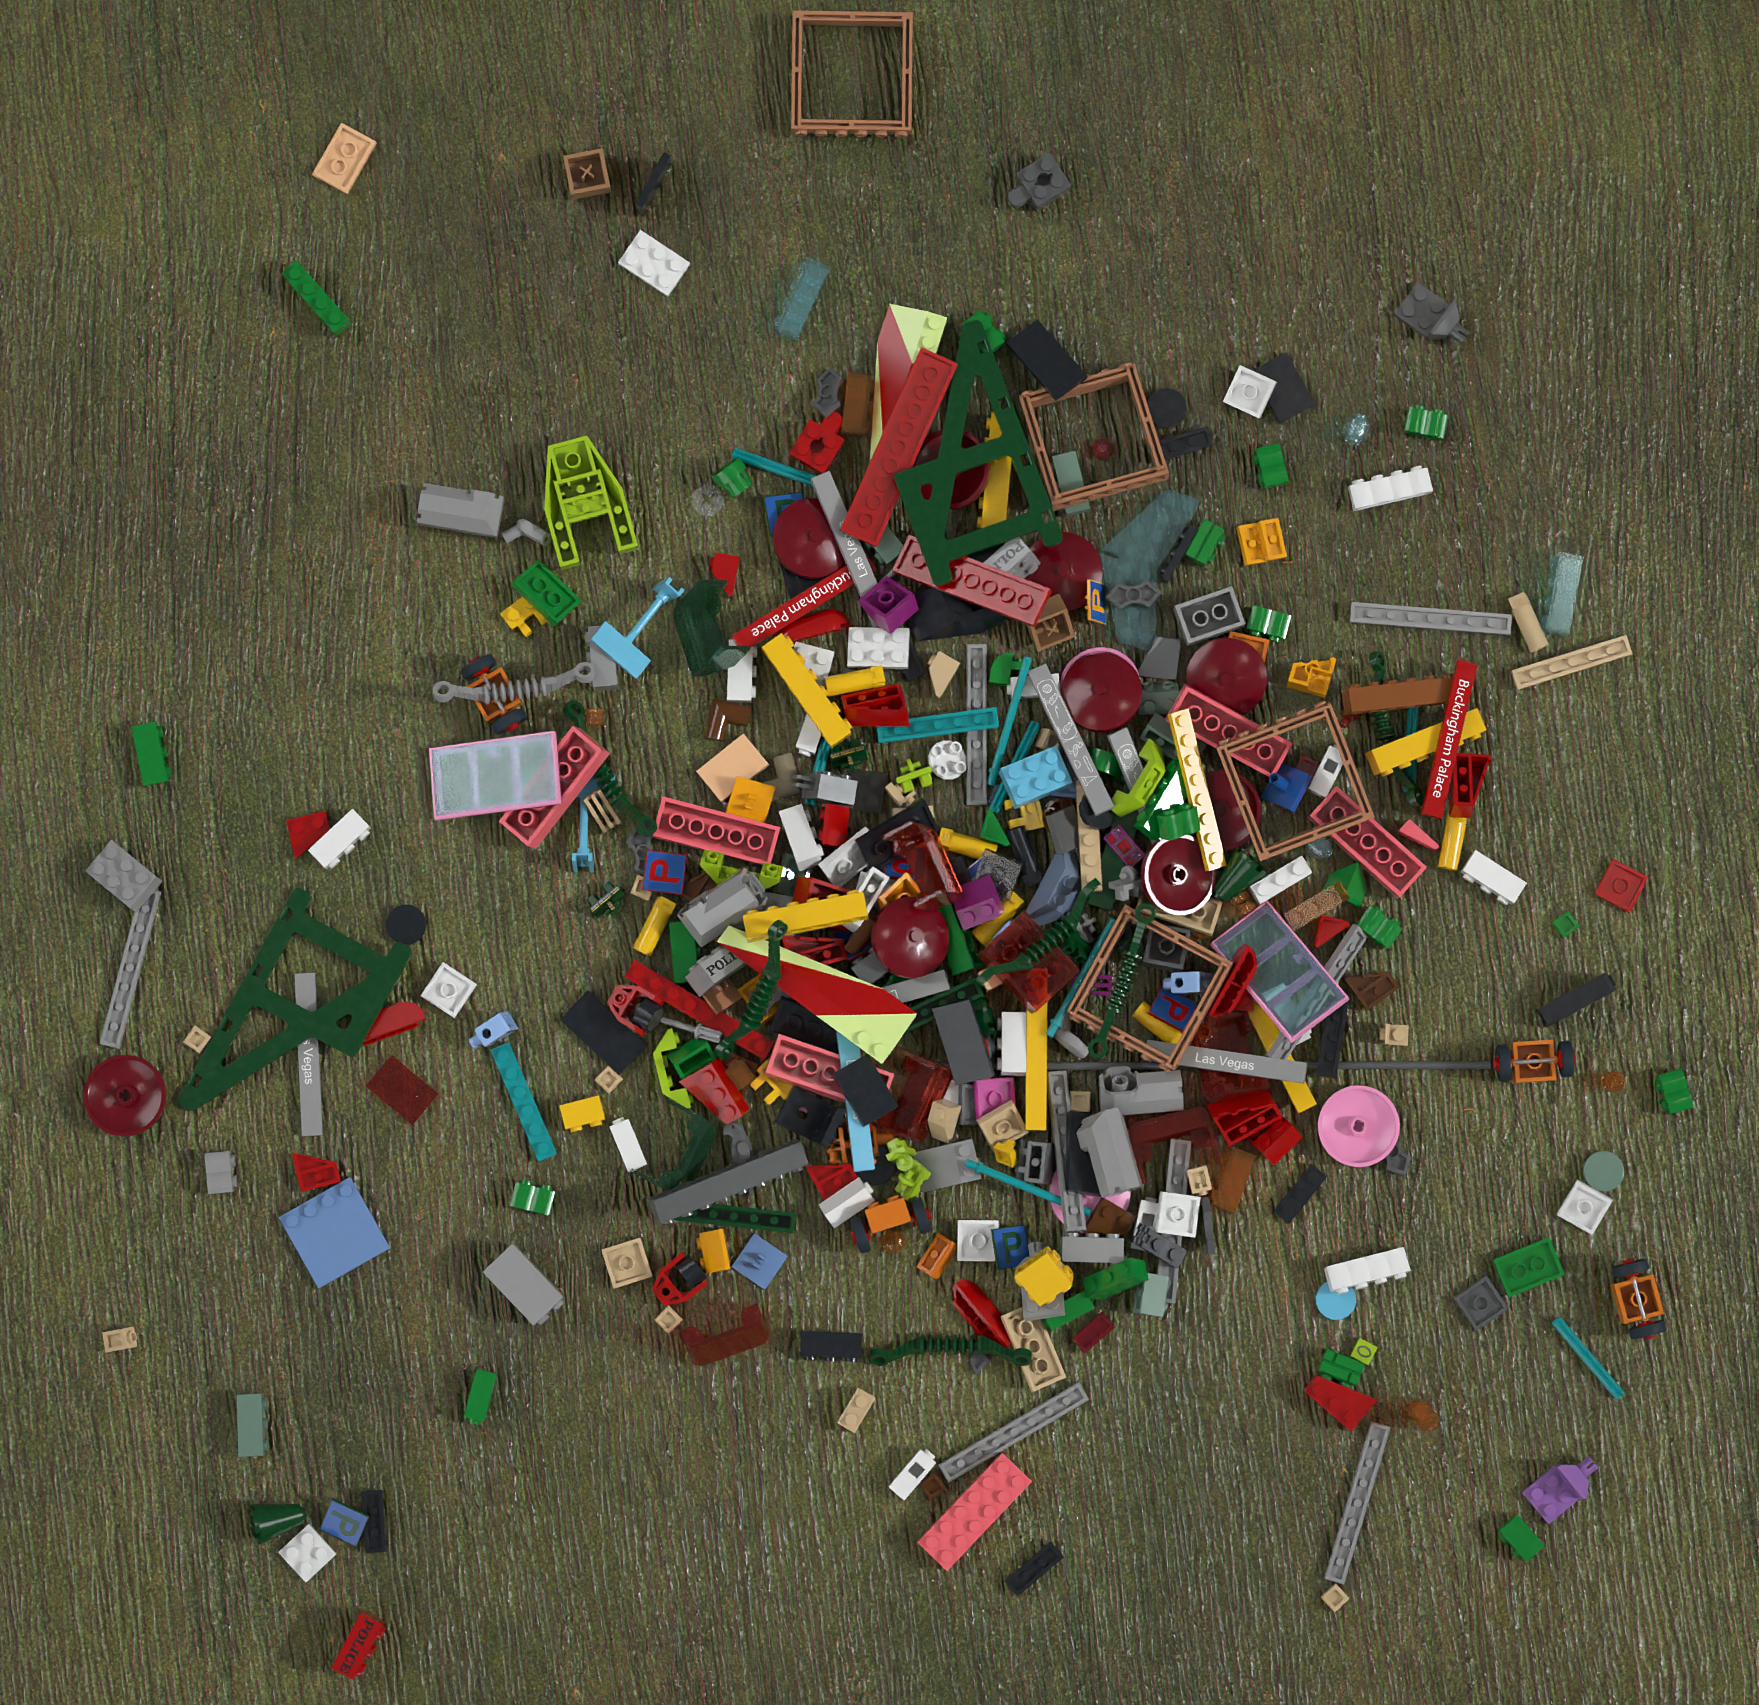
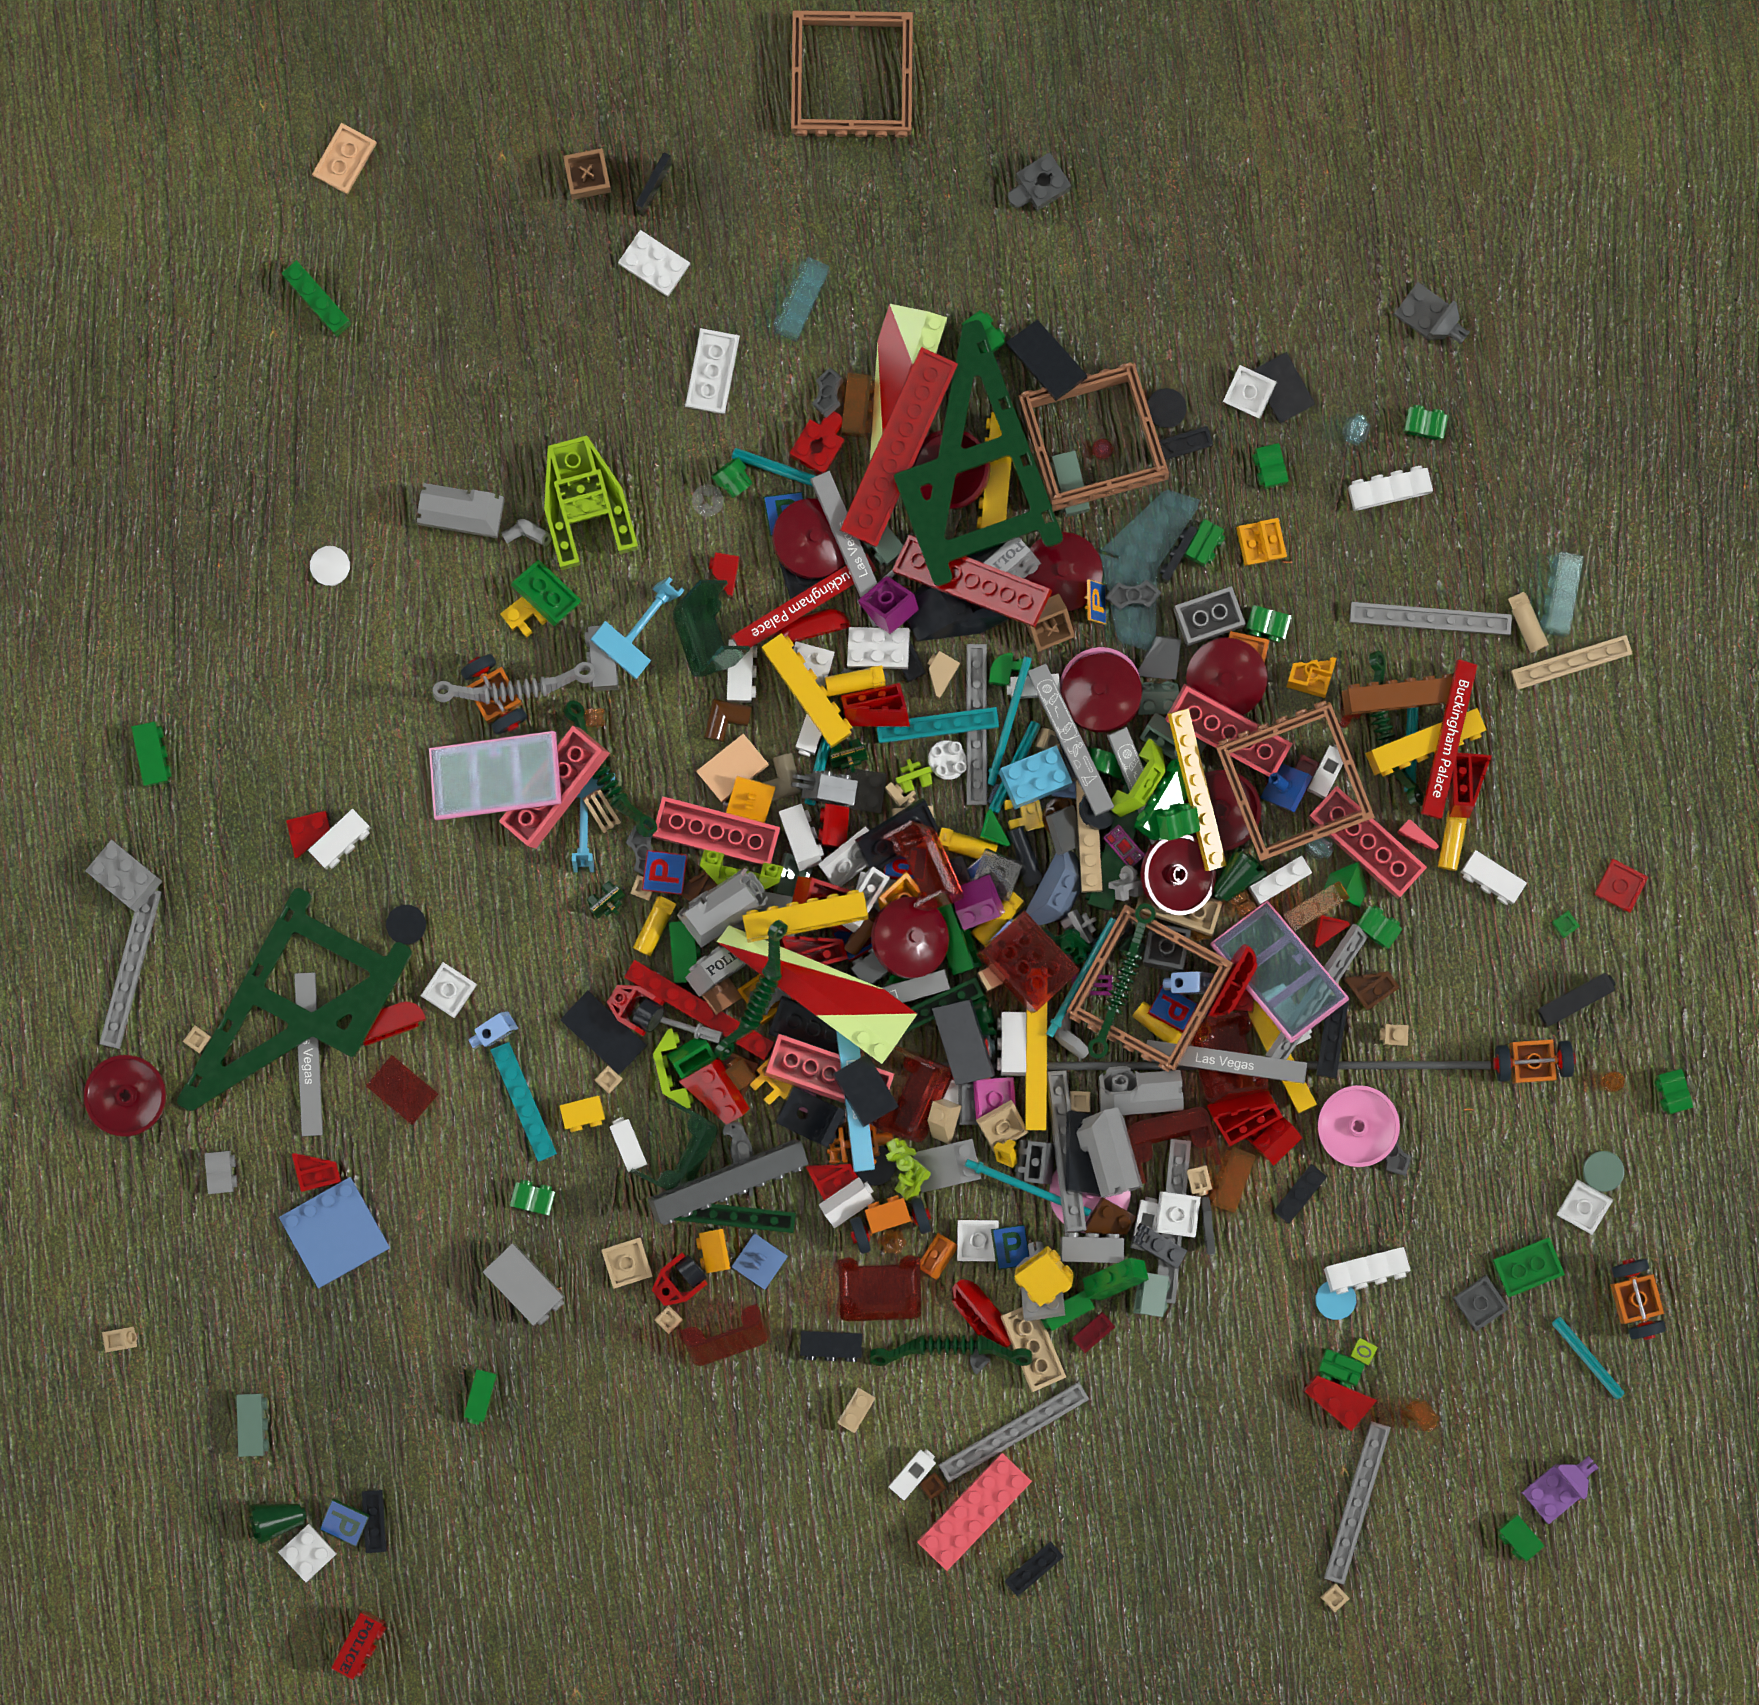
dark green piece [974,878,1101,987] -> none
none -> white dish [310,546,350,586]
none -> white tile [685,328,740,415]
none -> clear red windscreen [838,1255,922,1321]

